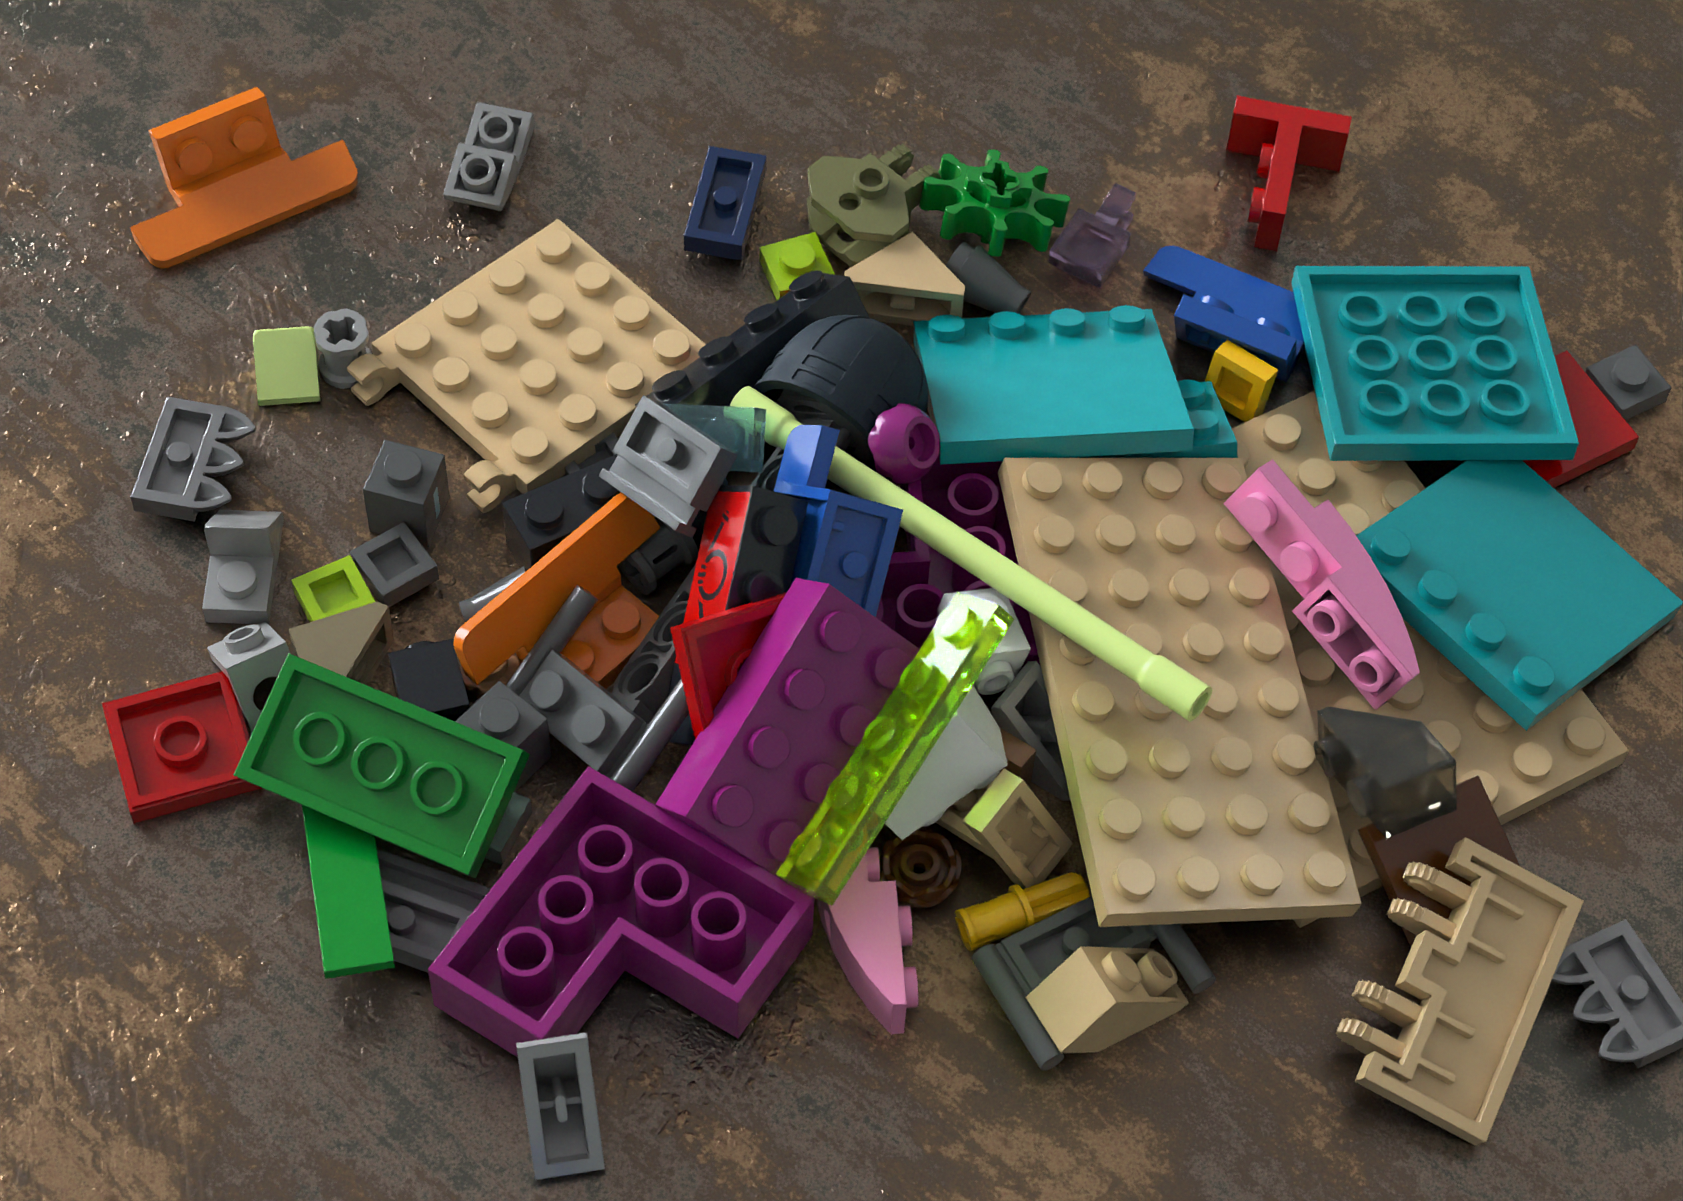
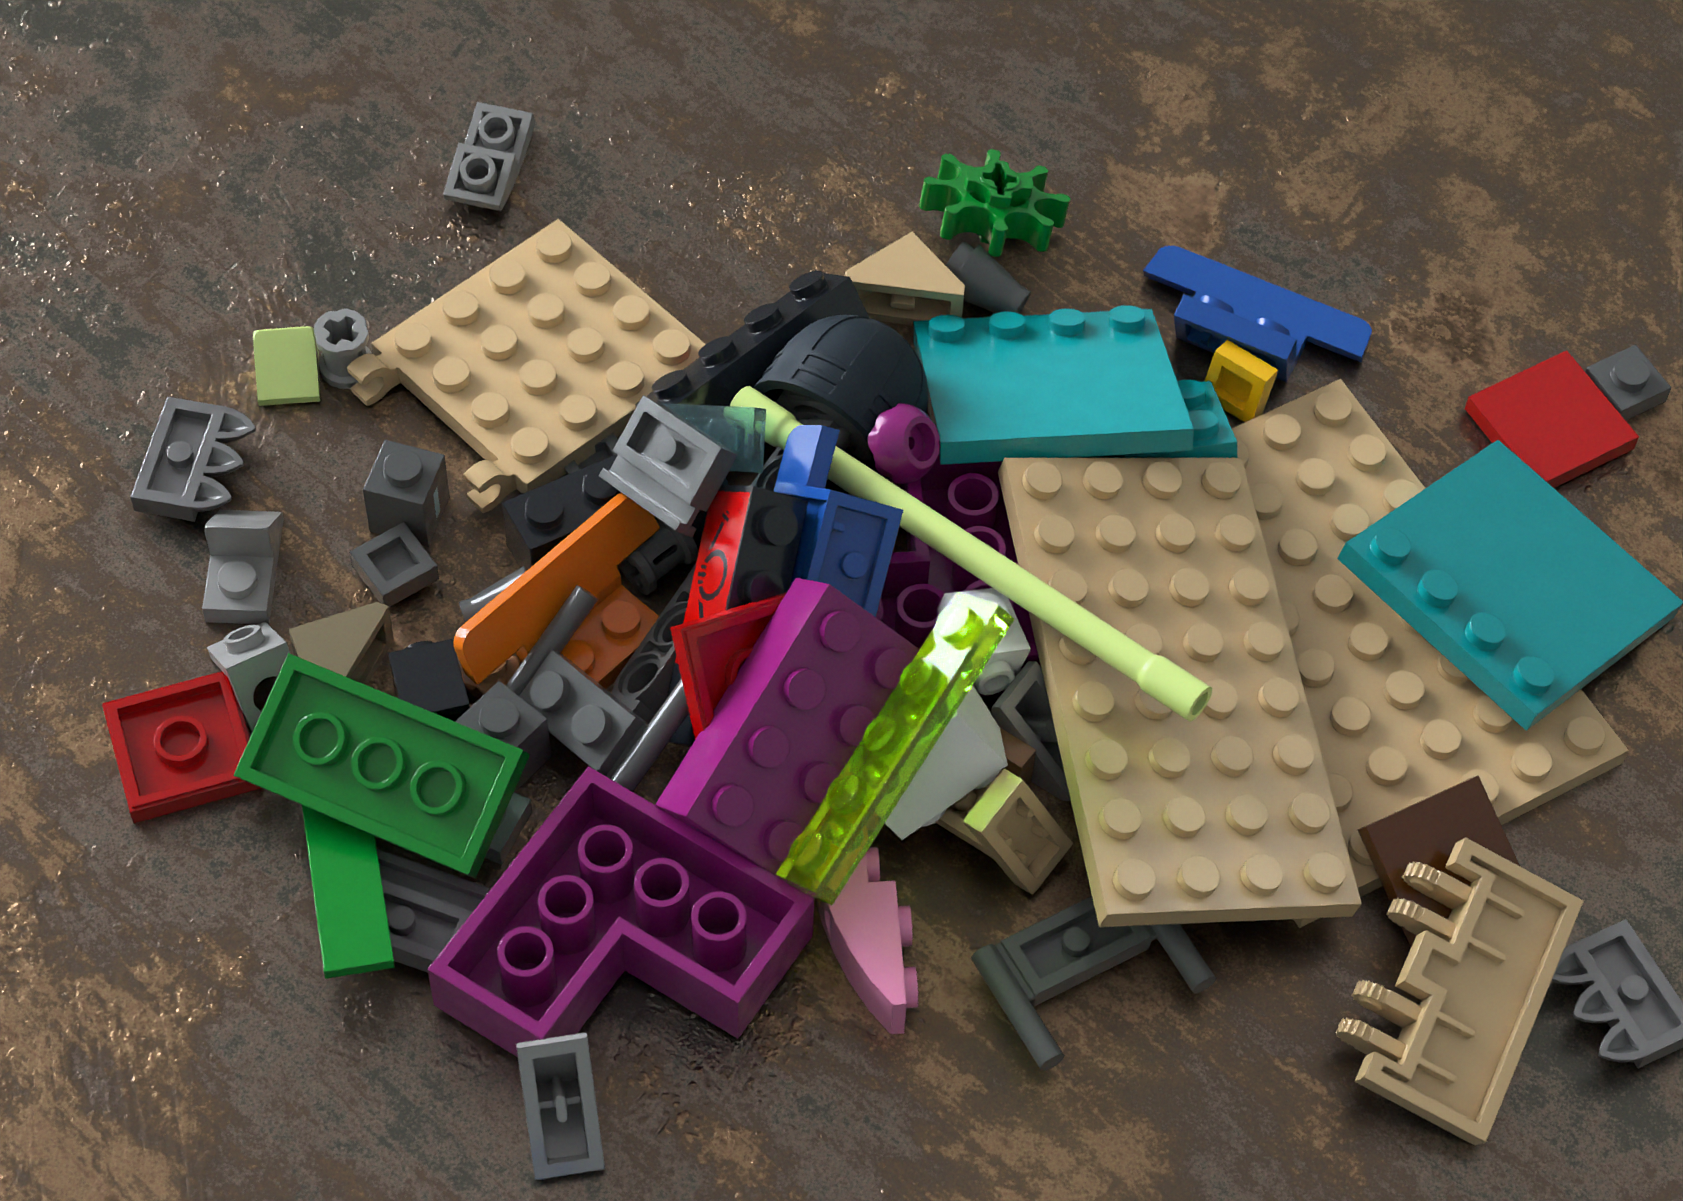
orange plate [130,87,358,268] -> none
lime plate [291,555,375,622] -> none
dark blue plate [684,146,767,261] -> none
lime plate [759,232,835,300] -> none
olive hinge [806,144,941,267] -> none
reddish brown plate [879,829,961,908] -> none
yellow axle [955,872,1090,951] -> none
tan slope [1025,946,1189,1053] -> none
clear purple plate [1049,183,1136,288] -> none
bright pink slope [1223,459,1420,710] -> none
red bracket [1226,96,1352,252] -> none
teal plate [1291,266,1579,461] -> none
clear smoke slope [1313,706,1457,839] -> none

